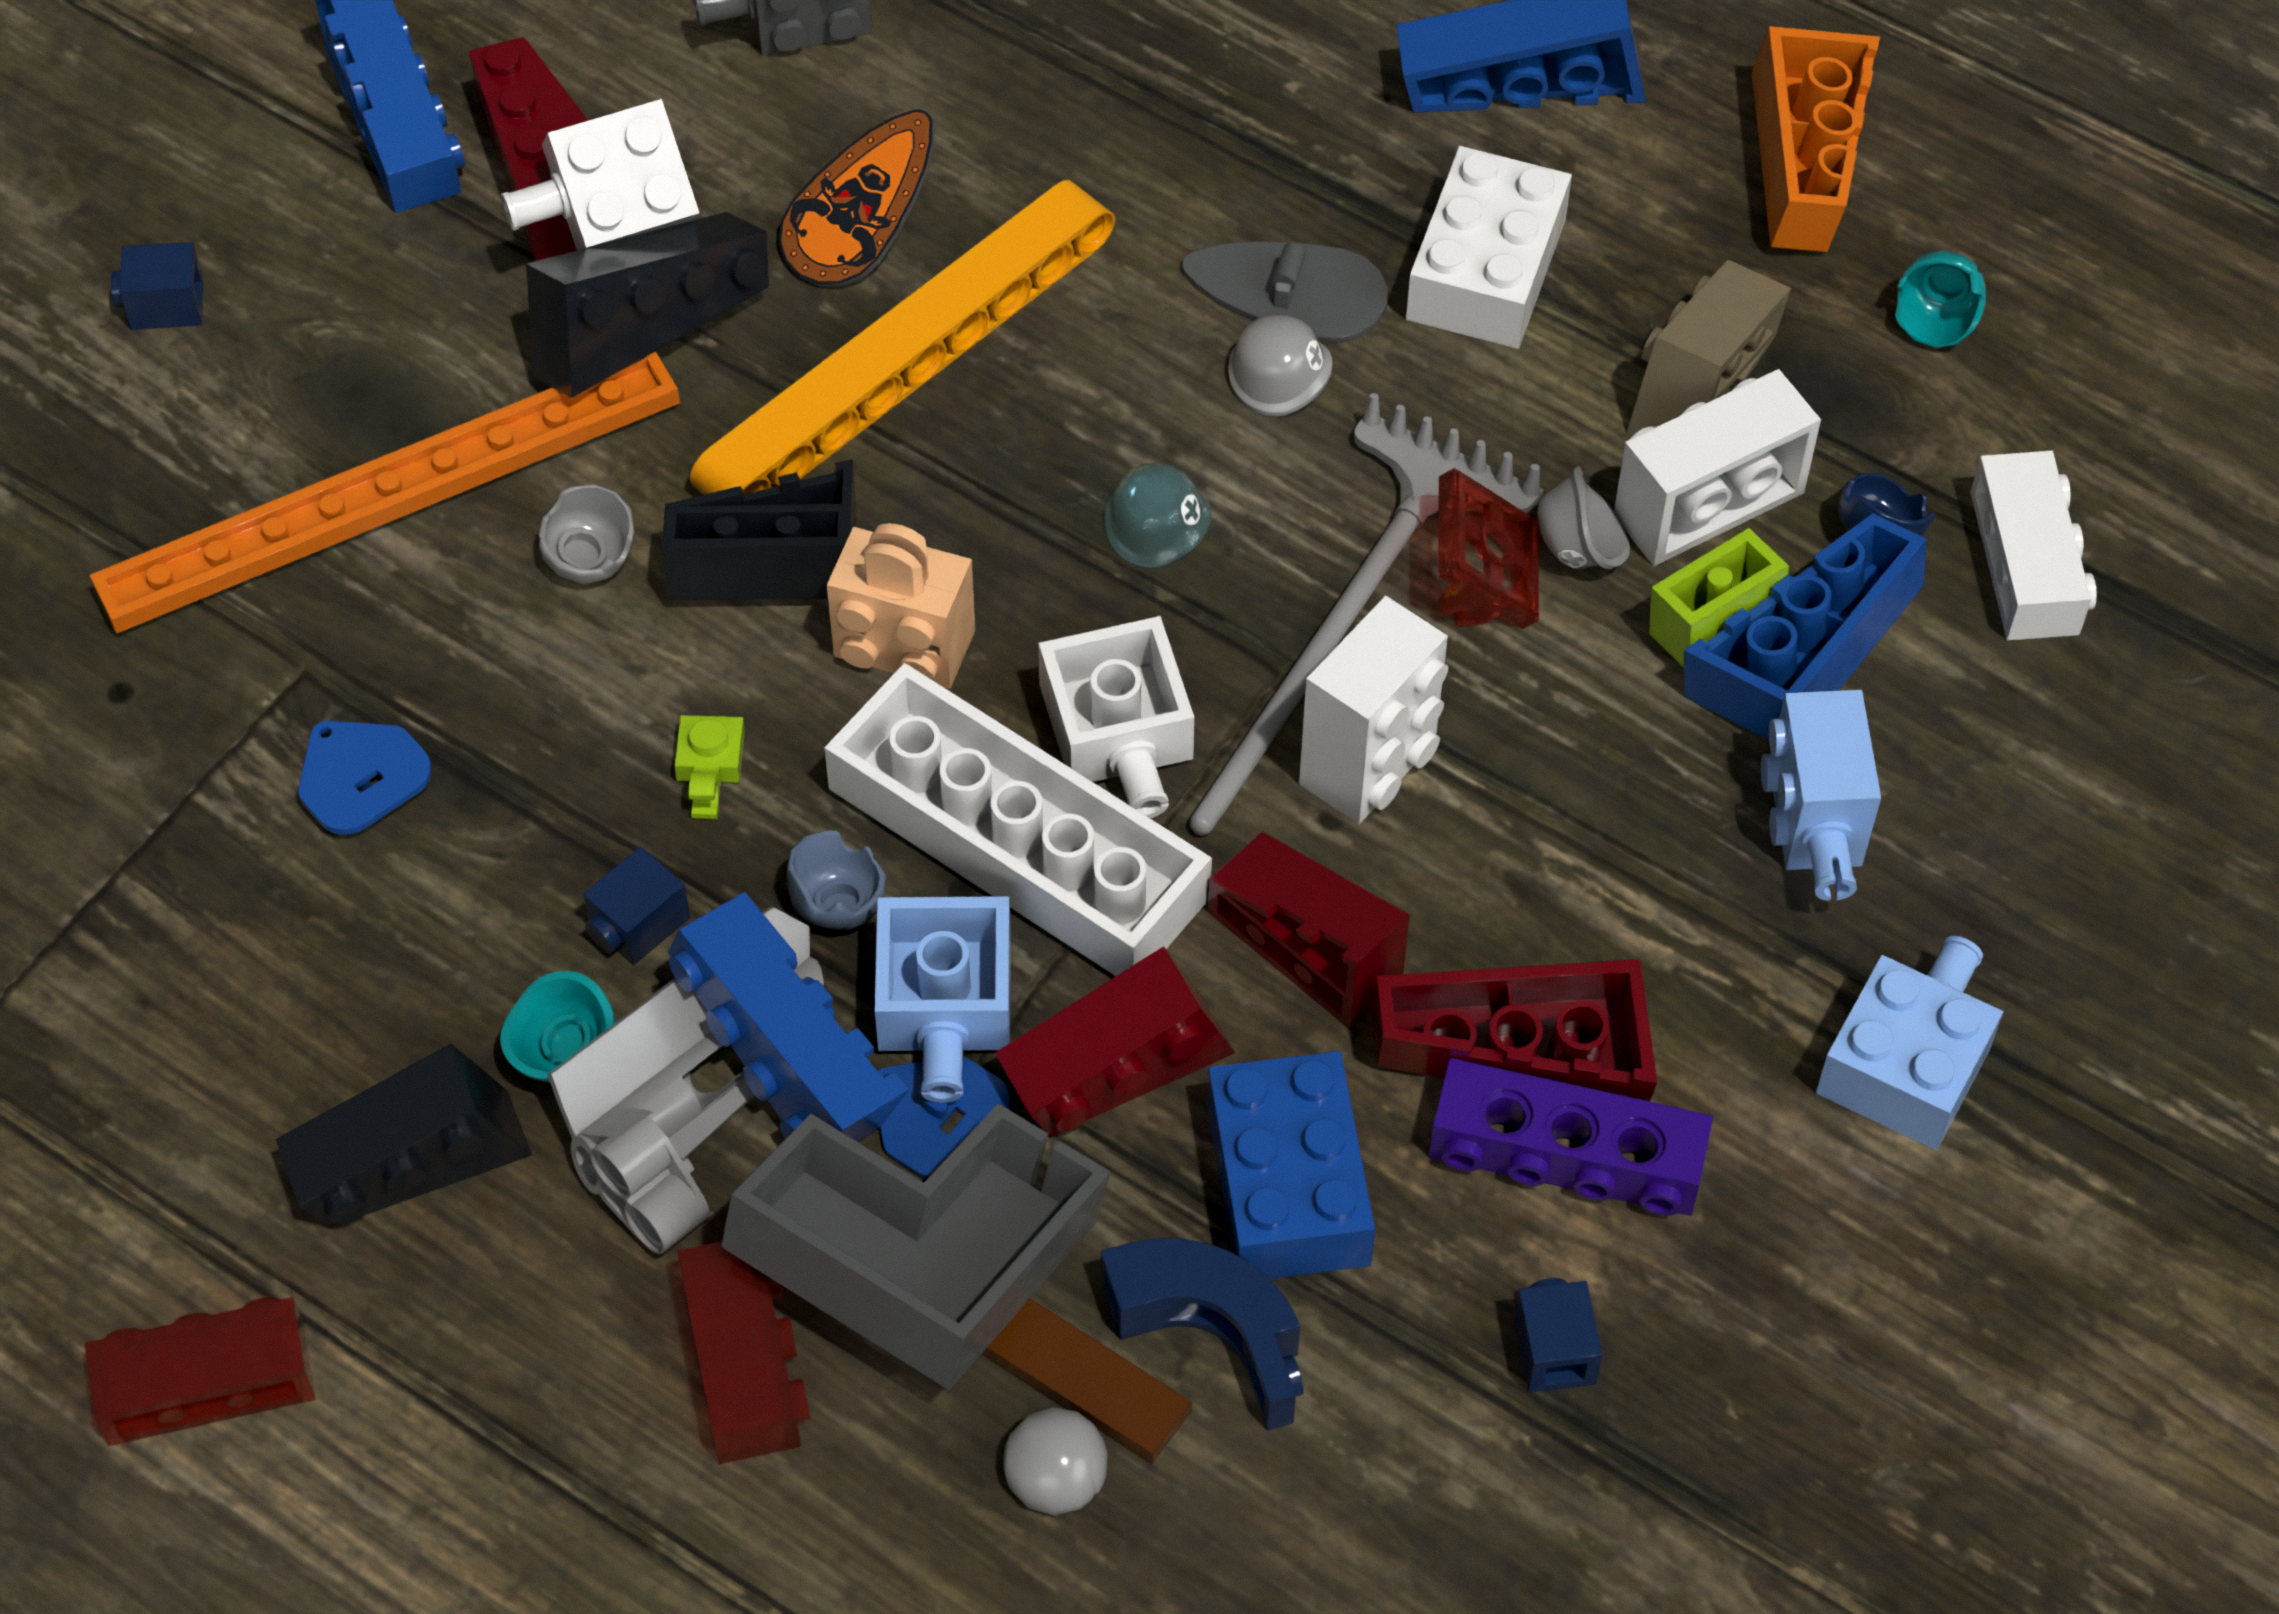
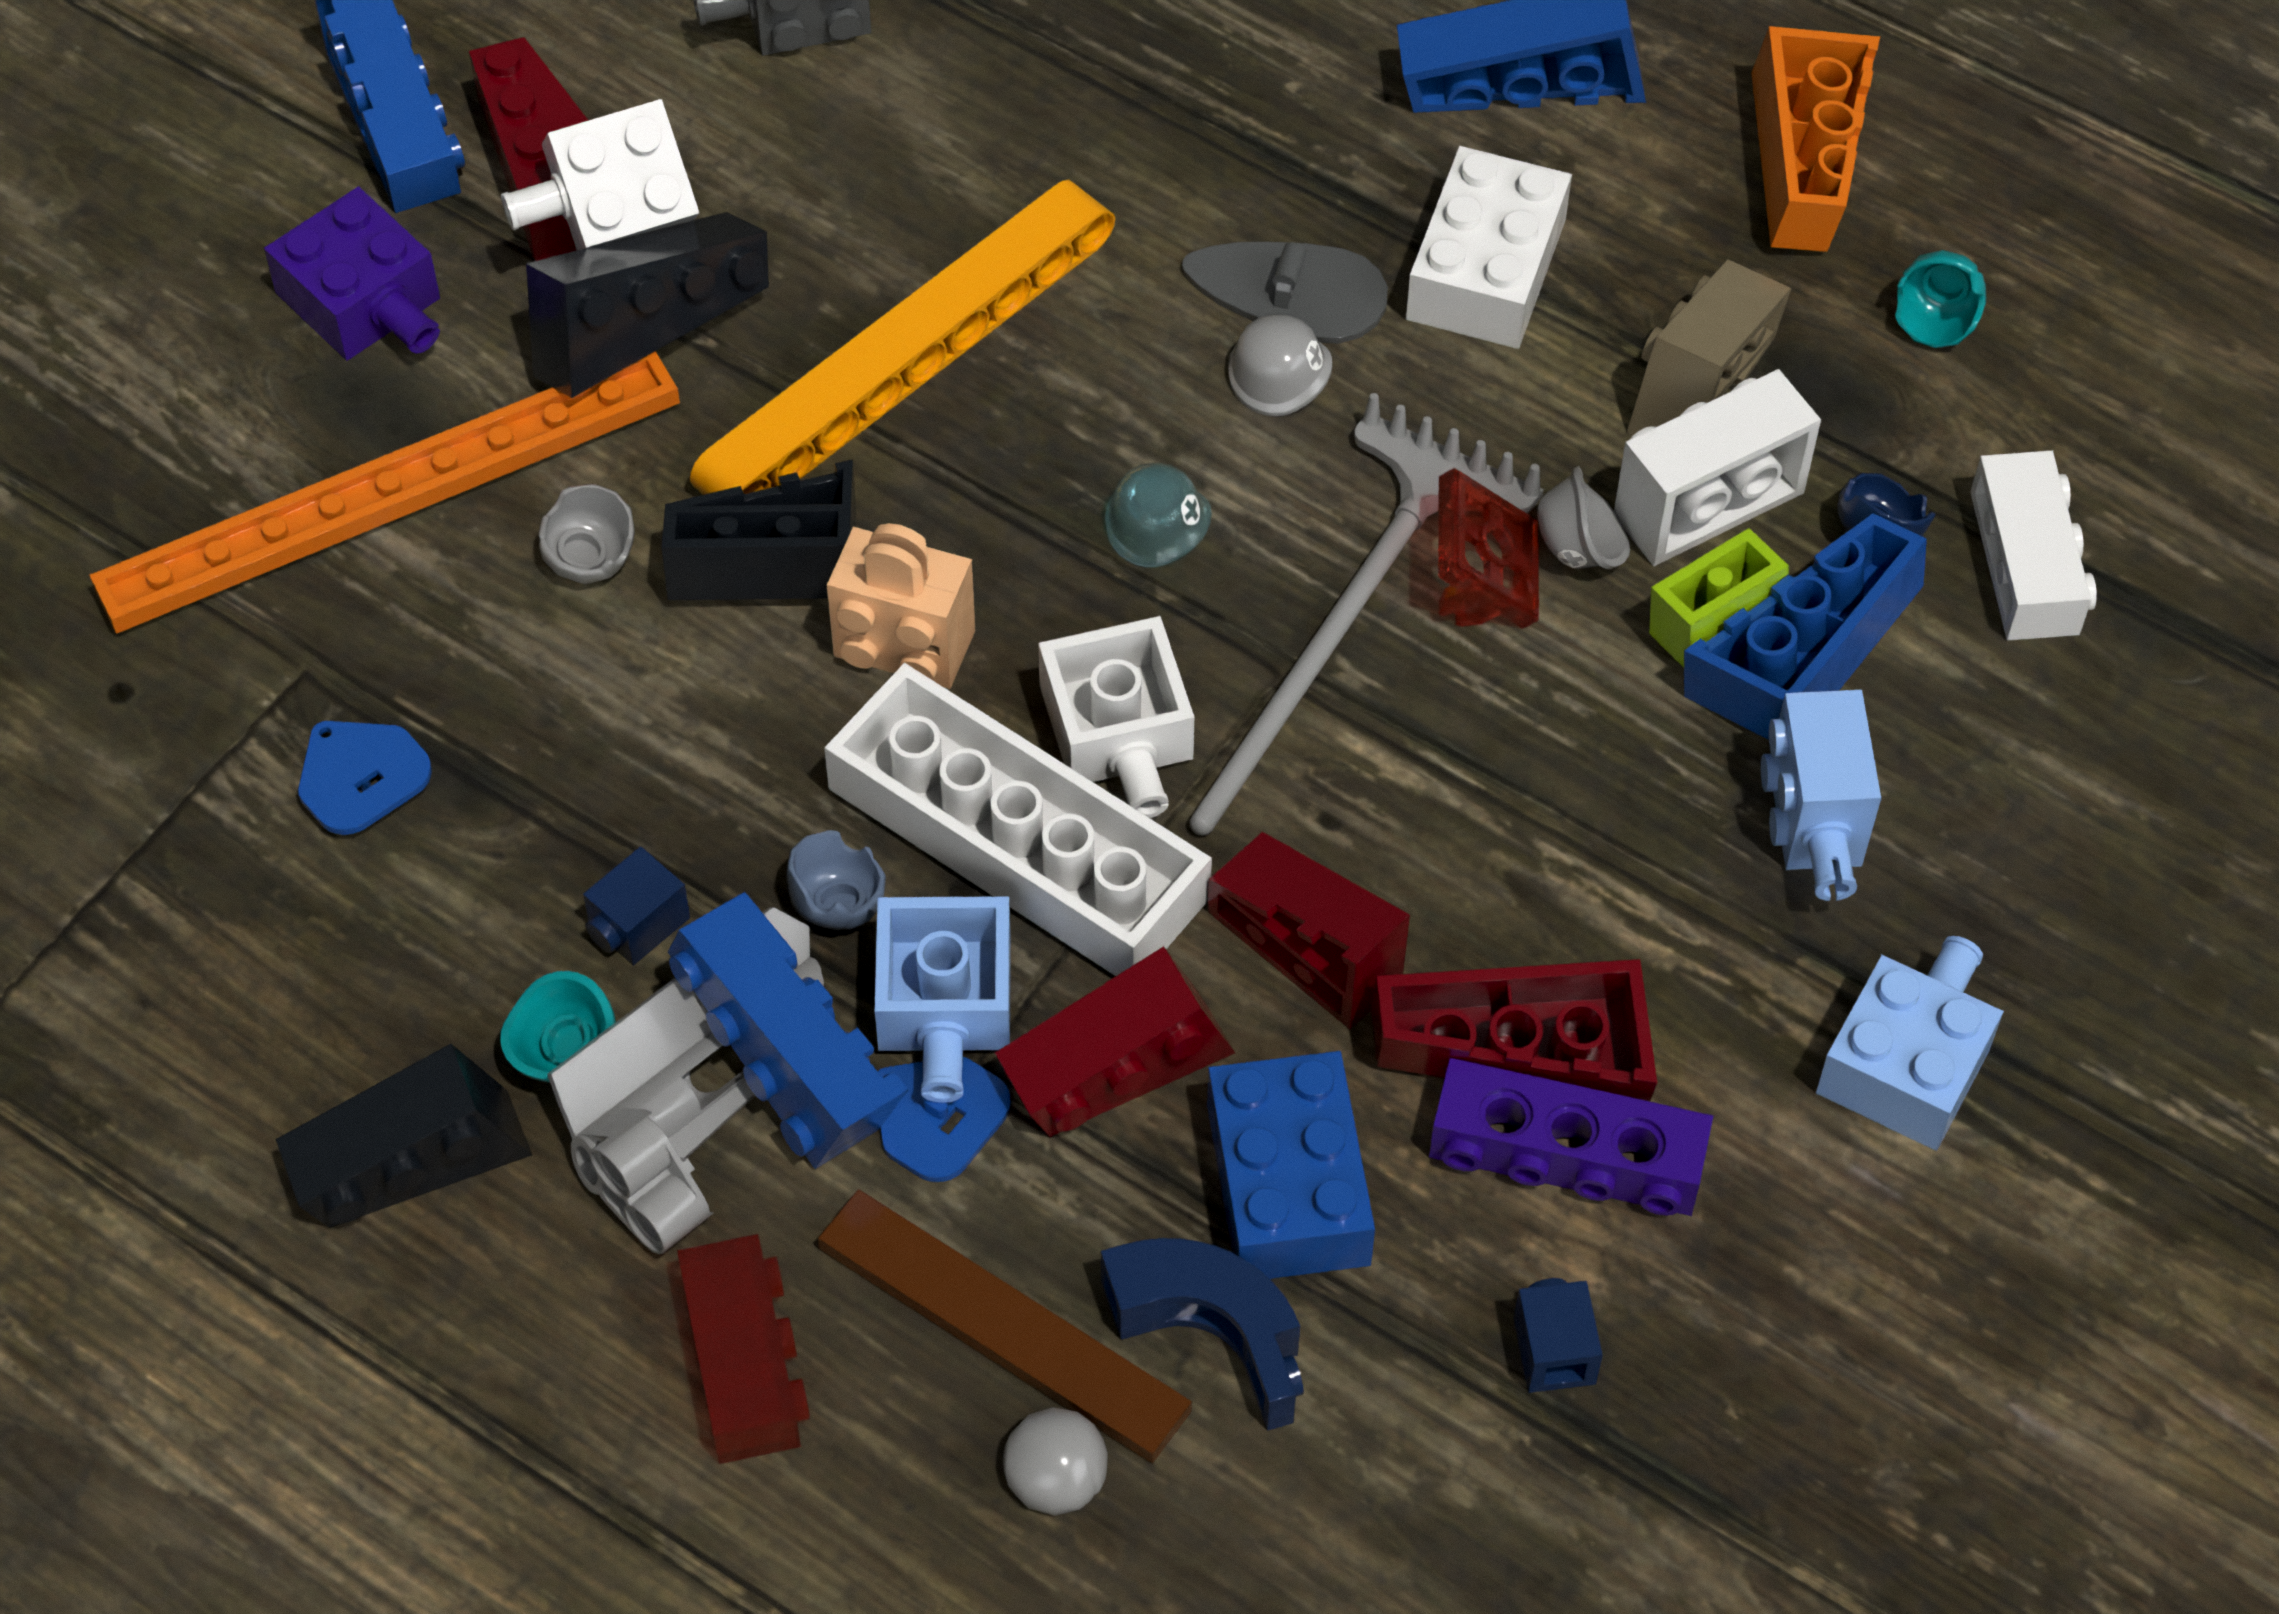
clear red brick [85,1297,316,1446] -> none
dark blue brick [111,242,204,330] -> none
lime plate [675,715,745,819] -> none
dark grey piece [721,1103,1111,1391] -> none
shield [779,109,935,287] -> none
white brick [1299,595,1448,824] -> none
none -> dark purple brick [264,186,440,361]

